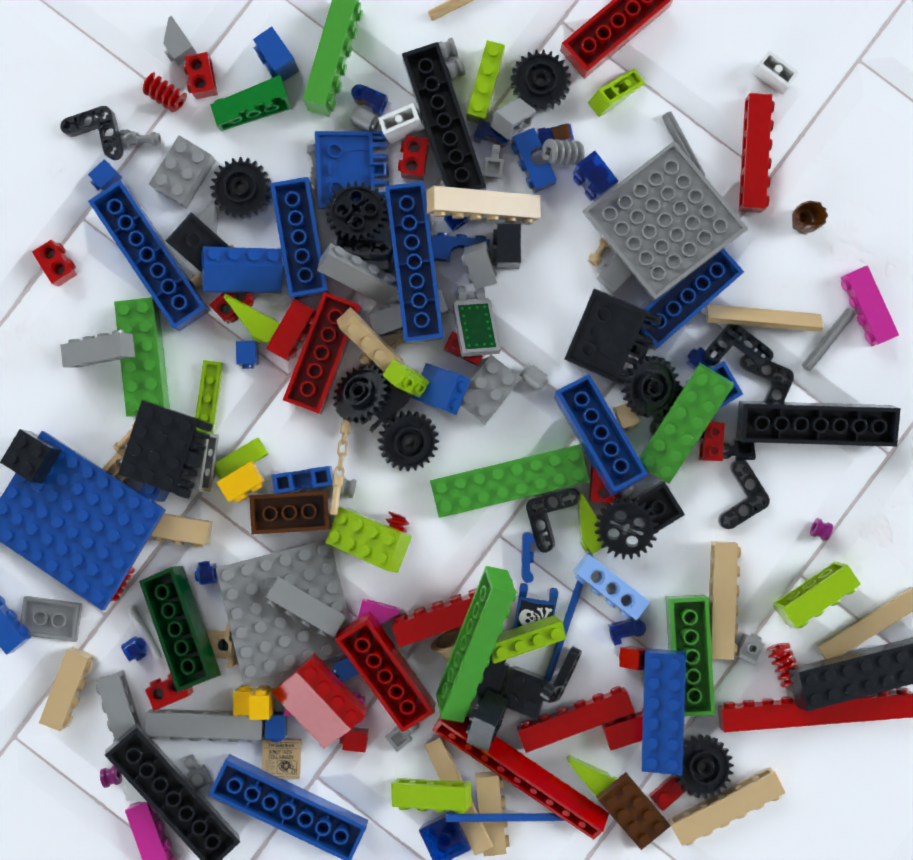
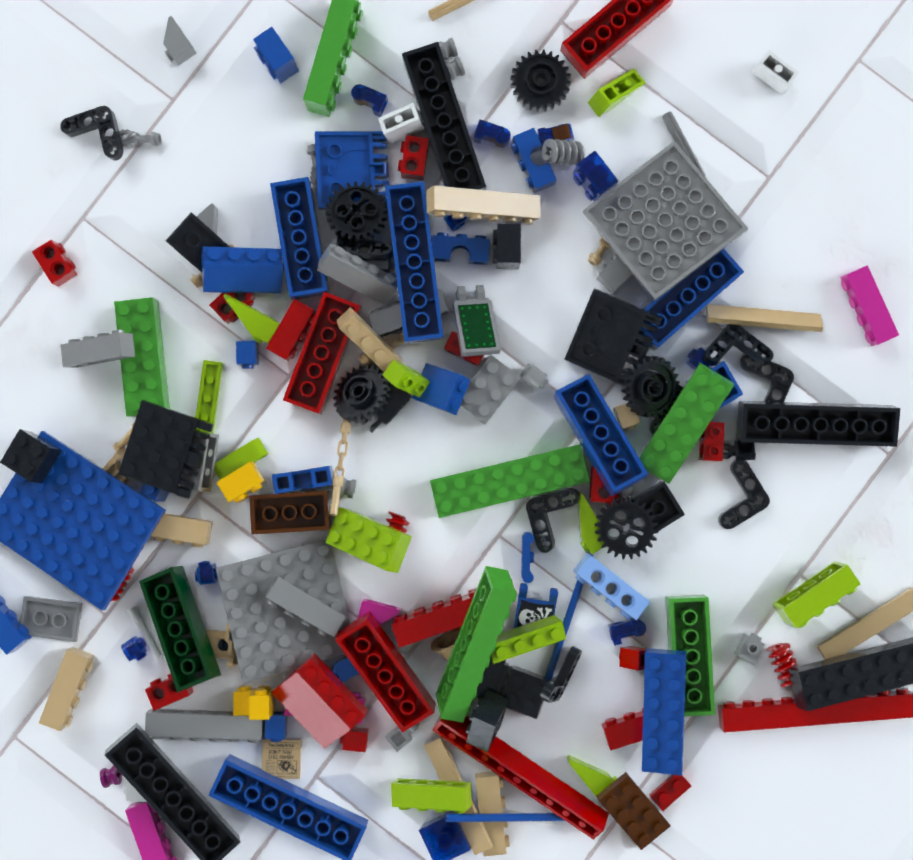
blue brick [88,159,123,191] -> none
blue brick [88,180,211,331] -> none
light grey brick [96,670,142,743] -> none
red piece [142,72,187,112] -> none
light grey brick [149,135,216,209] -> none
red brick [183,52,218,99] -> none
light grey plate [183,754,213,789] -> none
green wedge [210,75,293,131] -> none
black gear [210,157,272,219] -> none
light grey brick [350,107,379,131] -> none
black gear [377,410,440,472] -> none
light grey brick [461,241,497,290] -> none
lime brick [466,40,505,125] -> none
light grey plate [483,144,504,180] -> none
light grey brick [491,98,536,140] -> none
red brick [517,686,635,753] -> none
tan brick [668,767,786,846] -> none
black gear [673,734,734,799] -> none
tan brick [709,541,741,660] -> none
red brick [739,93,775,213] -> none
reddish brown hair [792,200,828,235] -> none
light grey axle [802,307,856,371] -> none
magenta wheel [810,518,833,541] -> none

